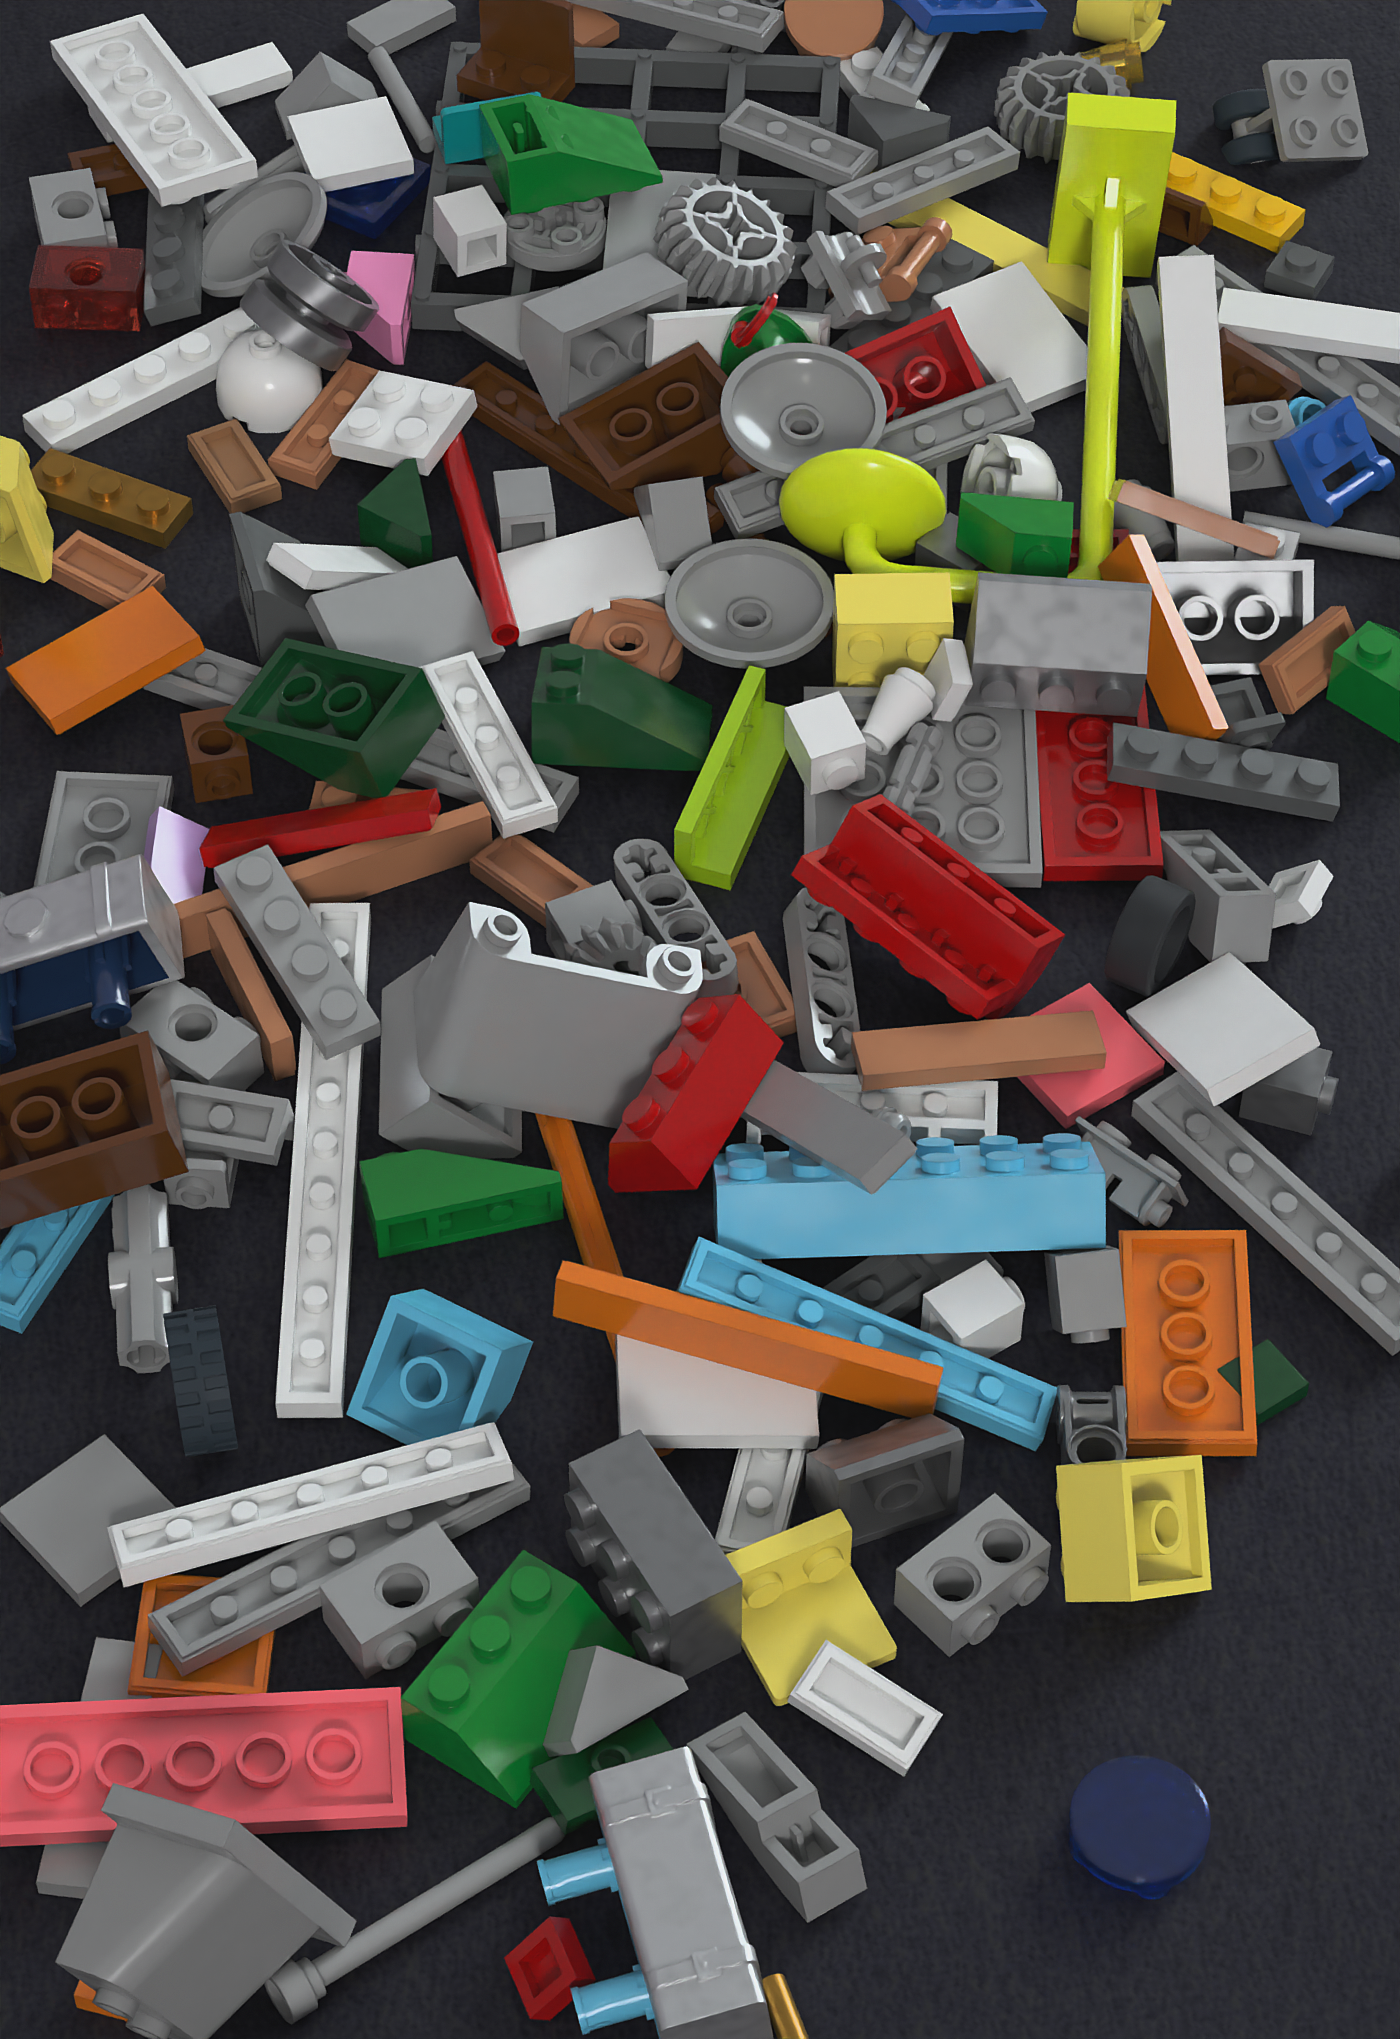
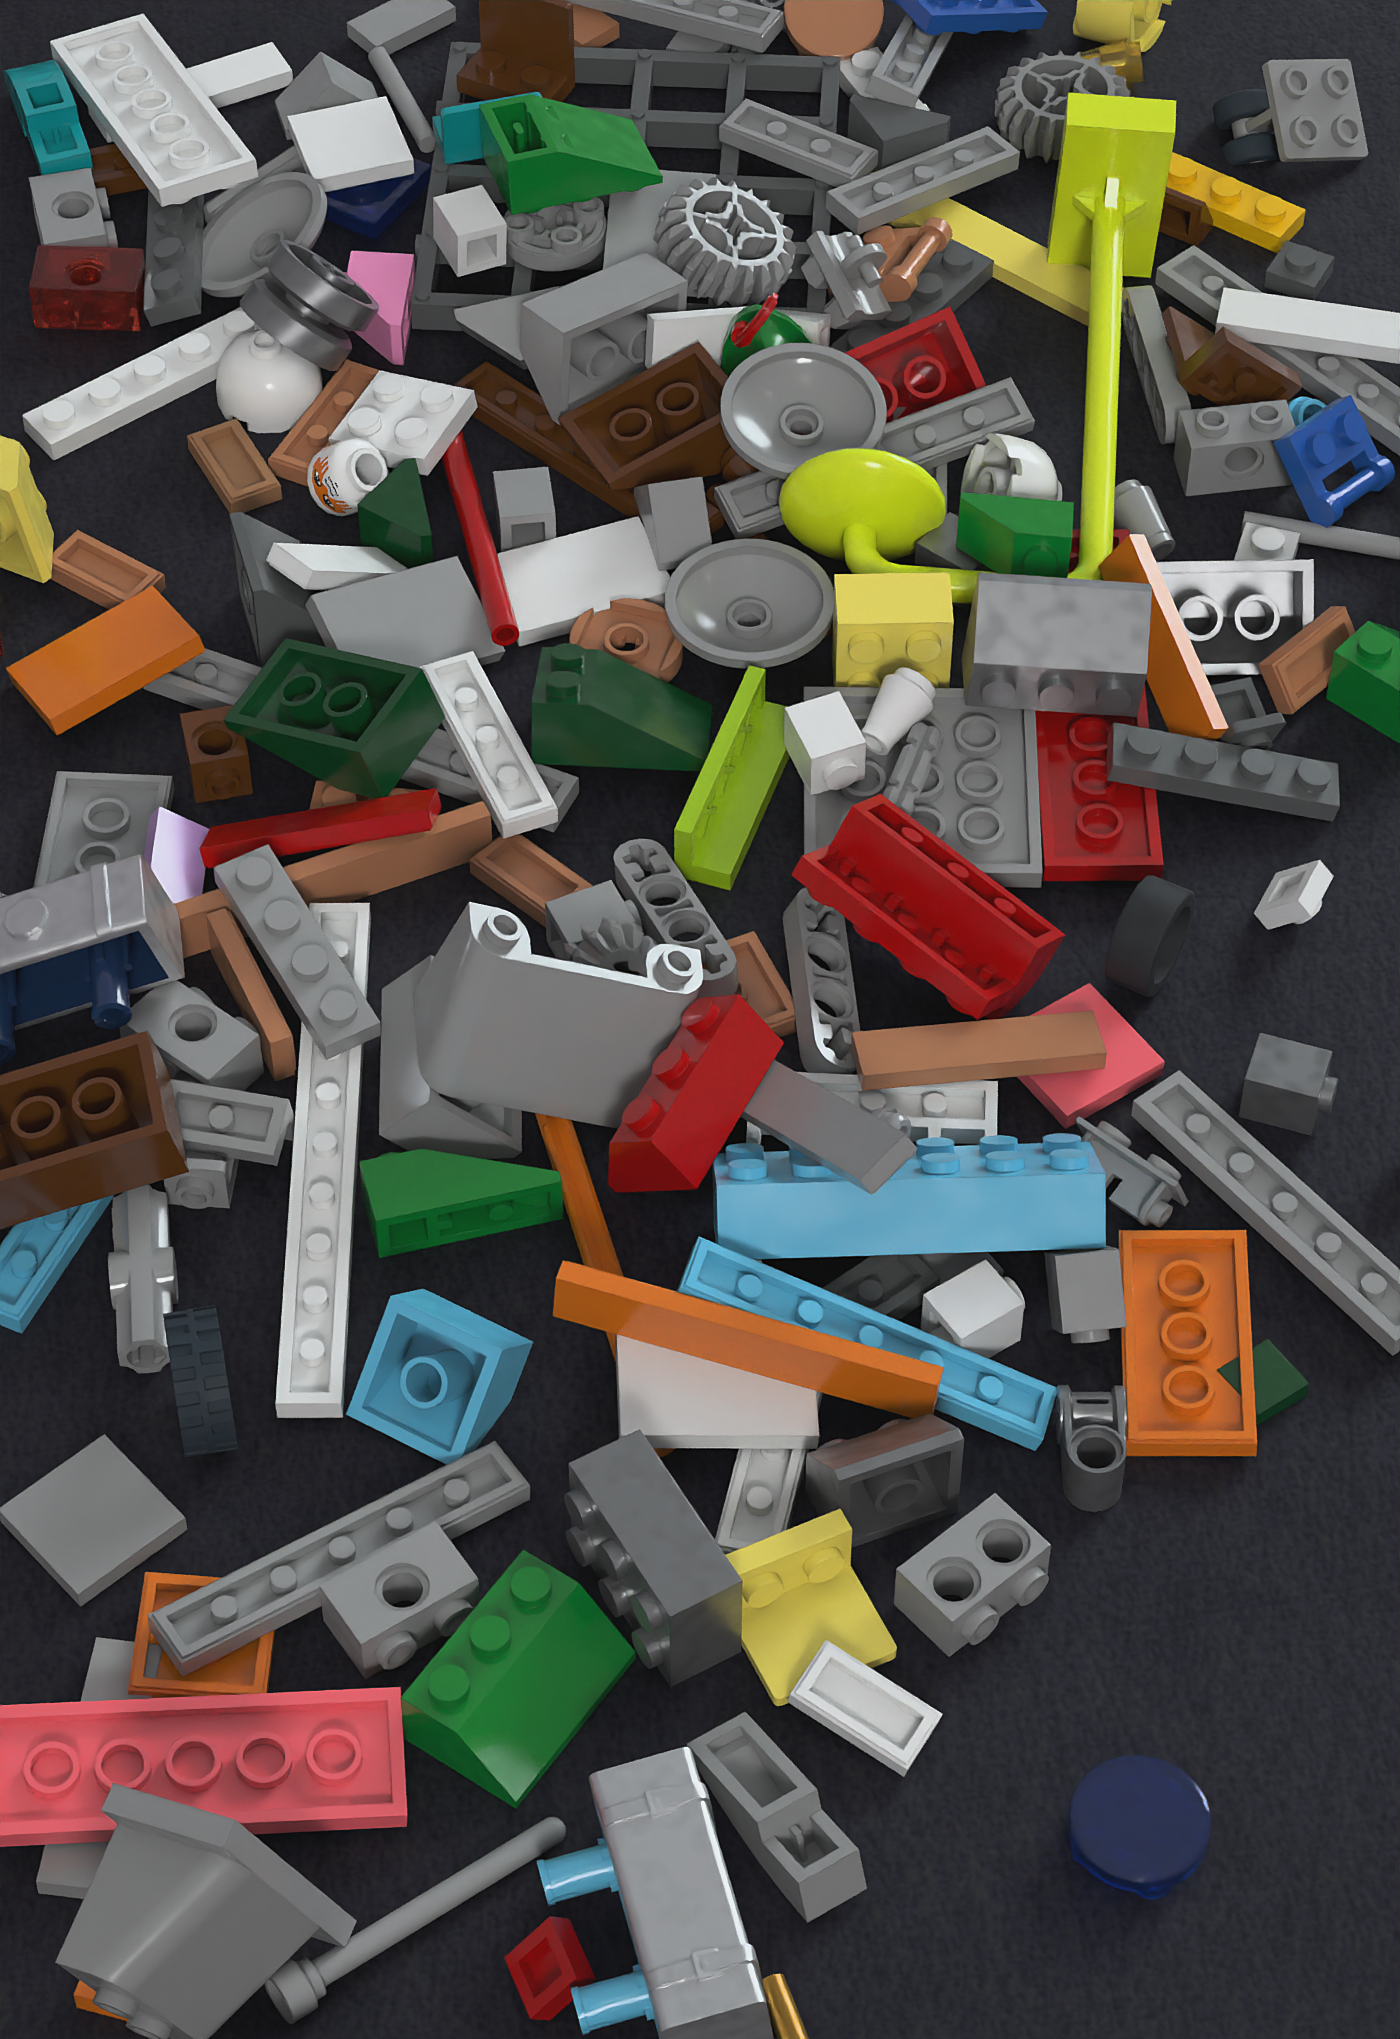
pearl gold plate [31,448,193,549] -> none
white tile [107,1422,514,1587] -> none
dark green plate [530,1717,673,1835] -> none
light grey slope [543,1646,689,1757] -> none
white tile [923,638,973,722] -> none
white tile [930,261,1087,412] -> none
light yellow slope [1056,1455,1212,1602] -> none
nougat tile [1108,479,1280,559] -> none
white tile [1126,952,1320,1106] -> none
white tile [1157,255,1234,561] -> none
light grey slope [1160,829,1276,965] -> none
none -> teal slope [3,60,93,175]
none -> white head [307,438,389,516]

